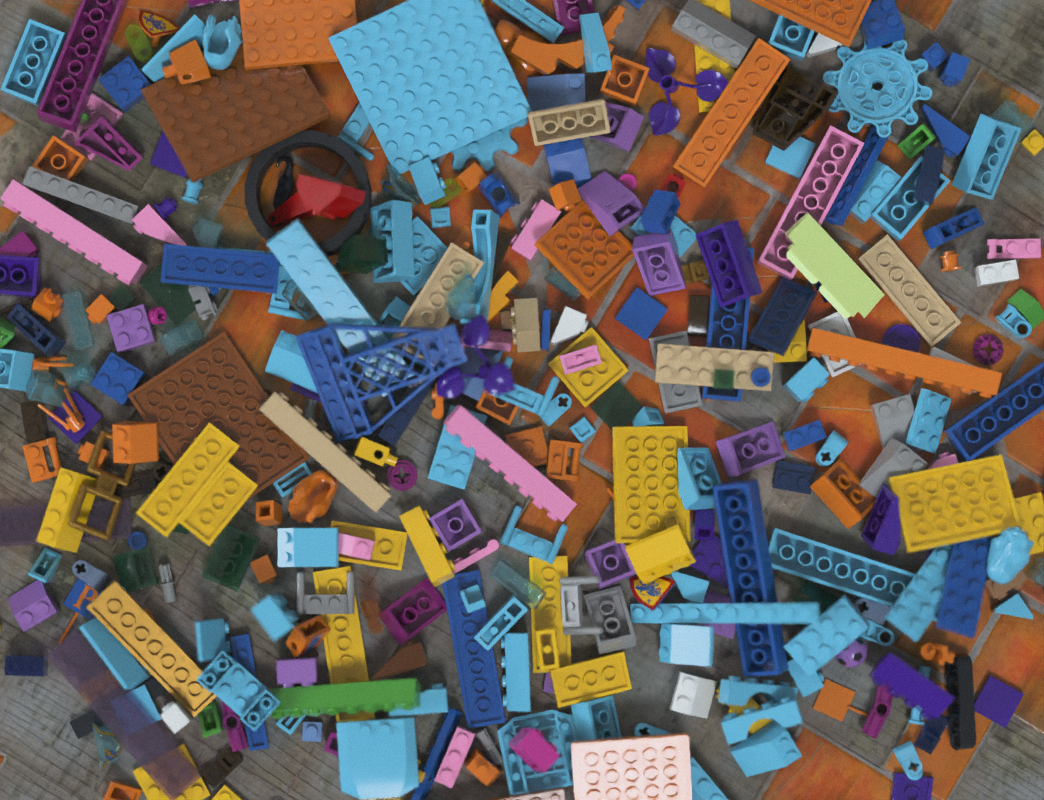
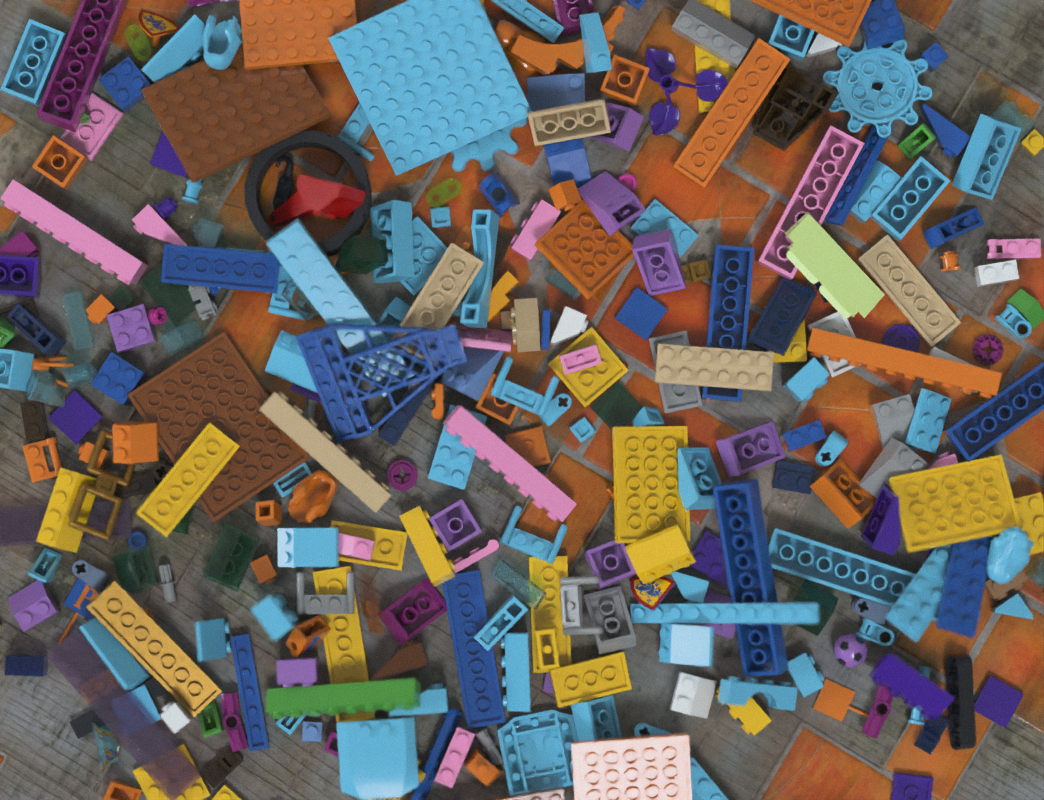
light grey plate [22,166,138,224] -> none
orange brick [31,288,64,322] -> none
orange plant [38,388,86,433] -> none
magenta wedge [74,115,145,171] -> none
orange torso [162,40,211,84] -> none
yellow plate [179,462,258,547] -> none
medium azure slope [196,650,280,732] -> none
yellow torso [353,437,399,467] -> none
clear light blue hat [380,164,422,205] -> none
medium azure brick [408,157,446,205] -> none
dark purple plant [437,315,516,398] -> none
clear light blue slope [446,274,477,320] -> none
orange brick [454,162,487,194] -> none
medium azure panel [460,585,486,613] -> none
dark pink brick [508,727,560,773] -> none
orange plate [545,440,583,482] -> none
blue brick [640,189,681,235] -> none
red brick [661,173,686,198] -> none
dark brown slope [687,295,709,337] -> none
dark purple brick [694,509,715,540] -> none
dark purple slope [696,220,763,308] -> none
clear green plate [713,369,735,390] -> none
medium azure arch [721,696,803,744] -> none
medium azure slope [729,720,802,777] -> none
blue tile [751,367,771,387] -> none
medium azure tile [765,137,816,179] -> none
medium azure brick [784,595,870,676] -> none
medium azure piece [893,741,923,780] -> none
dark blue slope [911,145,945,206] -> none
orange hips [920,641,955,666] -> none
blue brick [938,52,970,87] -> none

